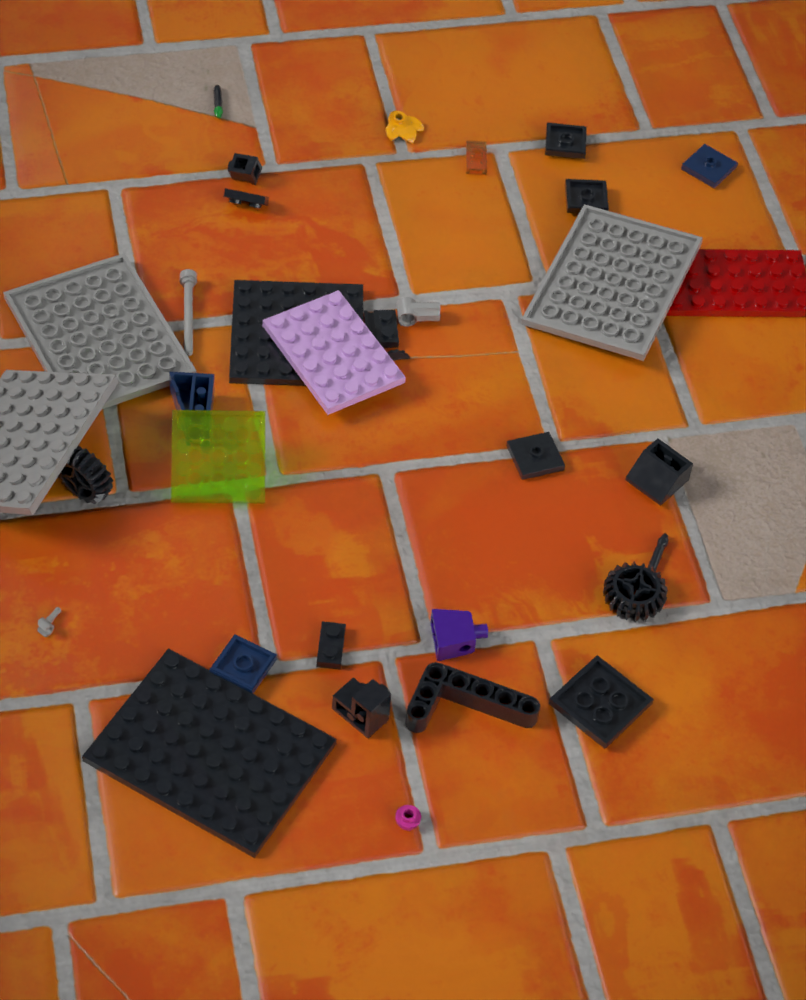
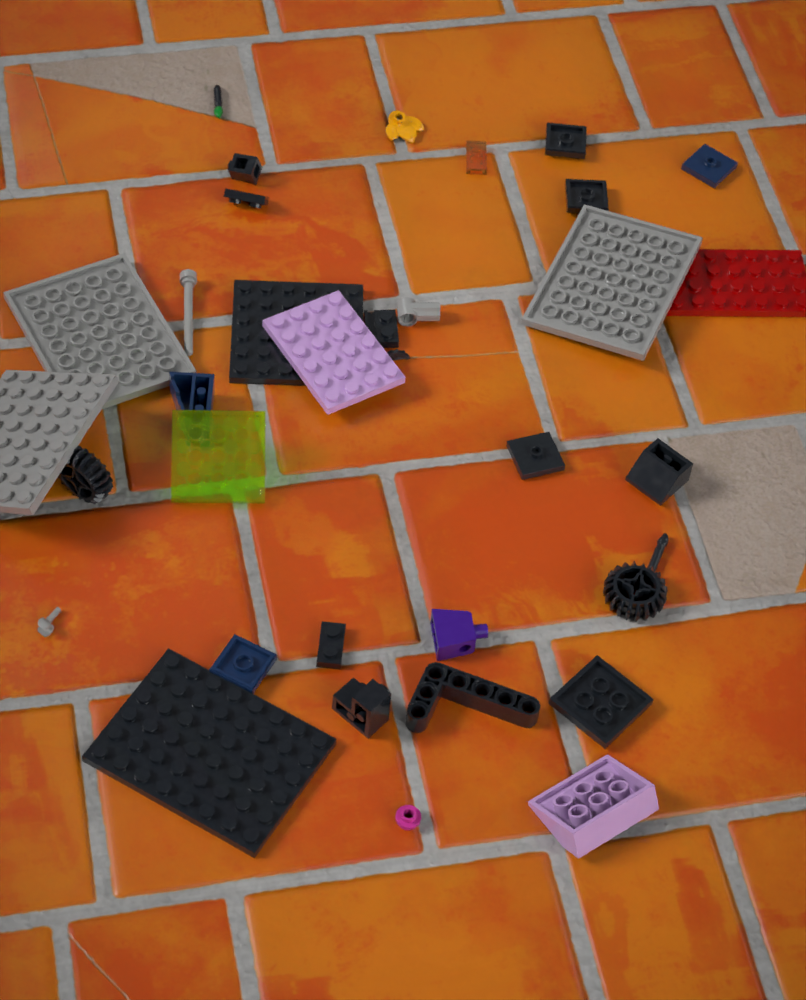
none -> lavender slope [528,754,659,859]

